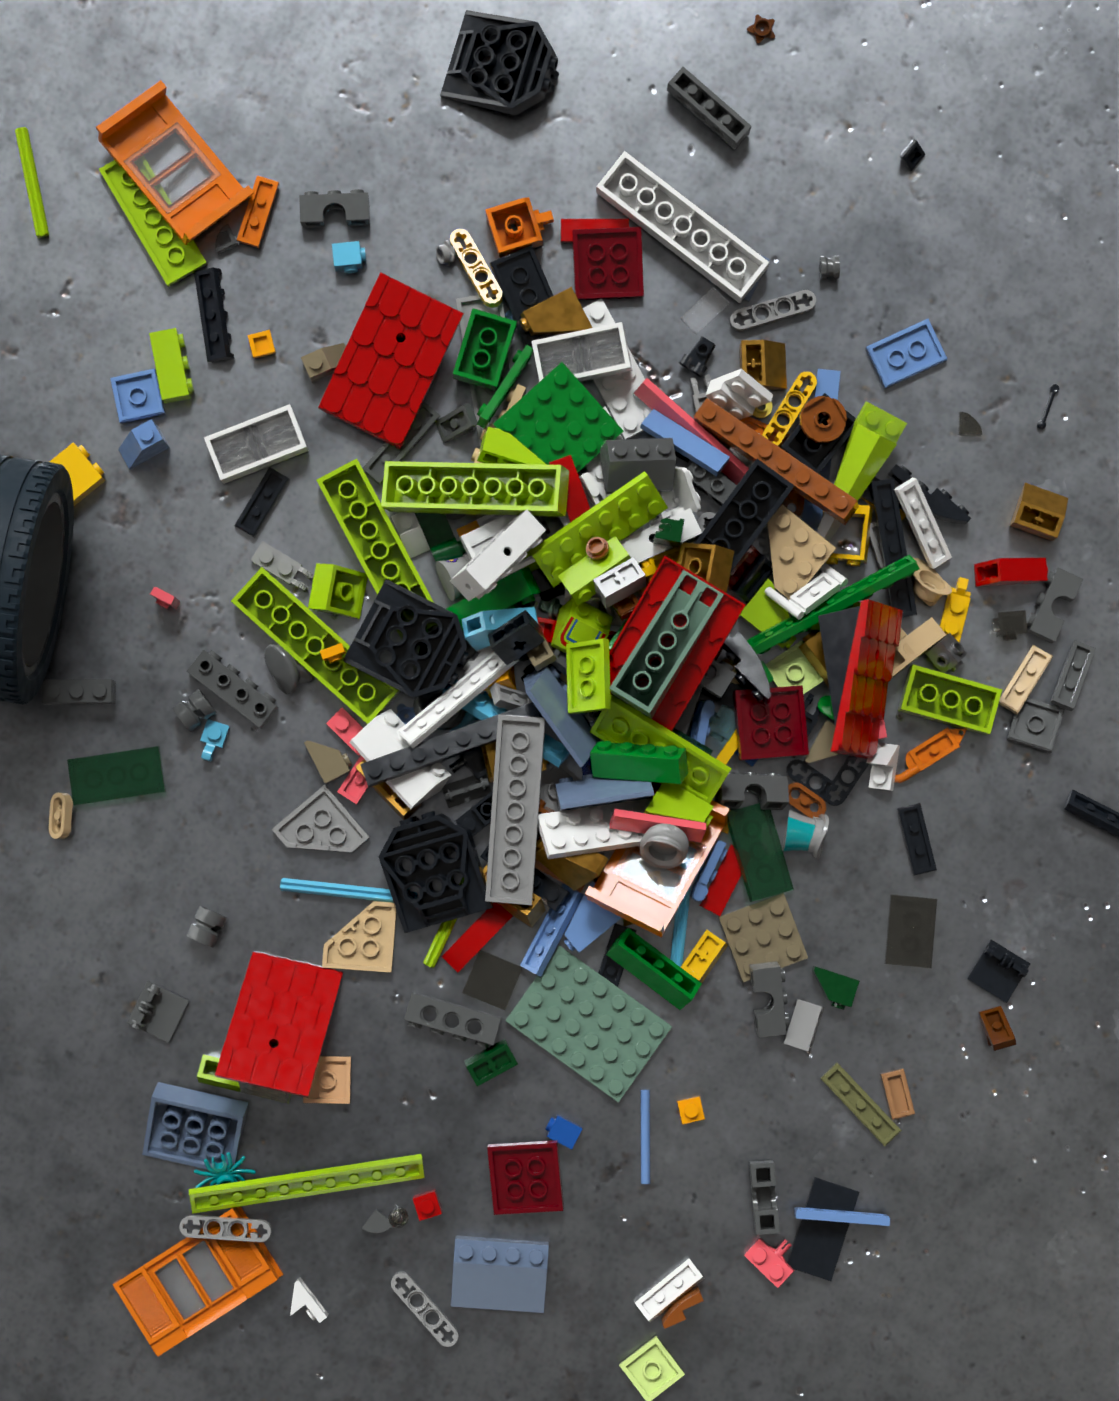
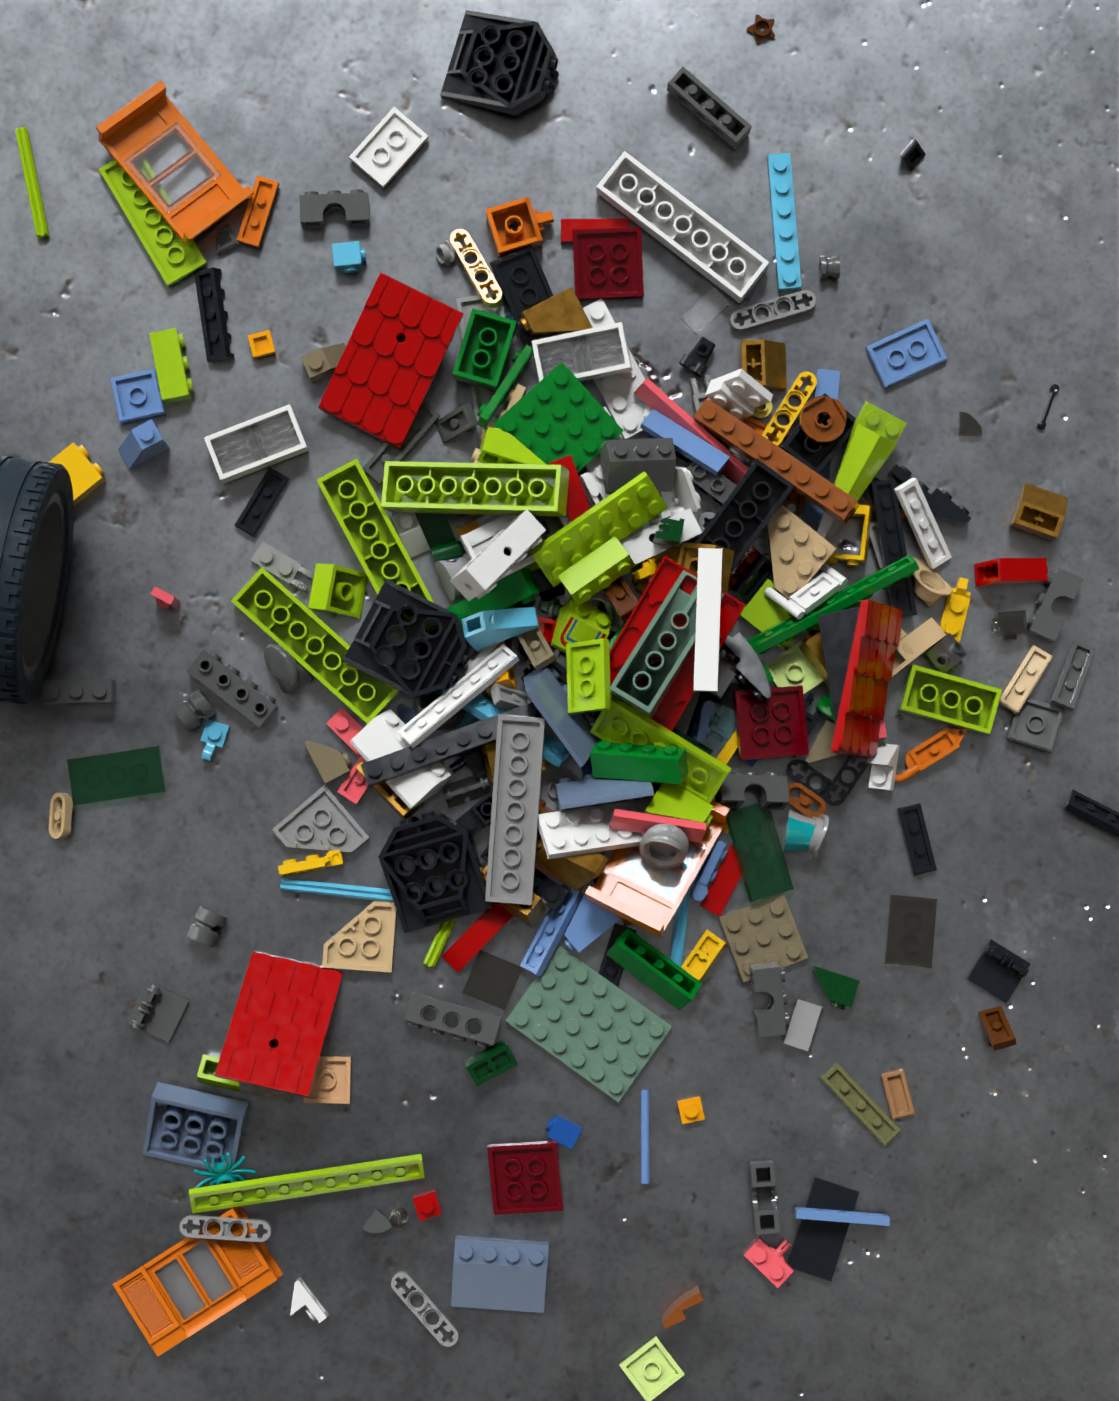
light orange plate [320,643,346,663] -> none
black brick [488,610,545,665] -> none
dark orange plate [586,537,609,560] -> none
hinge [593,557,646,608] -> none
white plate [635,1259,704,1323] -> none
none -> yellow hinge [278,850,343,877]
none -> white plate [349,107,429,189]
none -> white tile [694,548,722,692]
none -> medium azure plate [767,153,802,291]

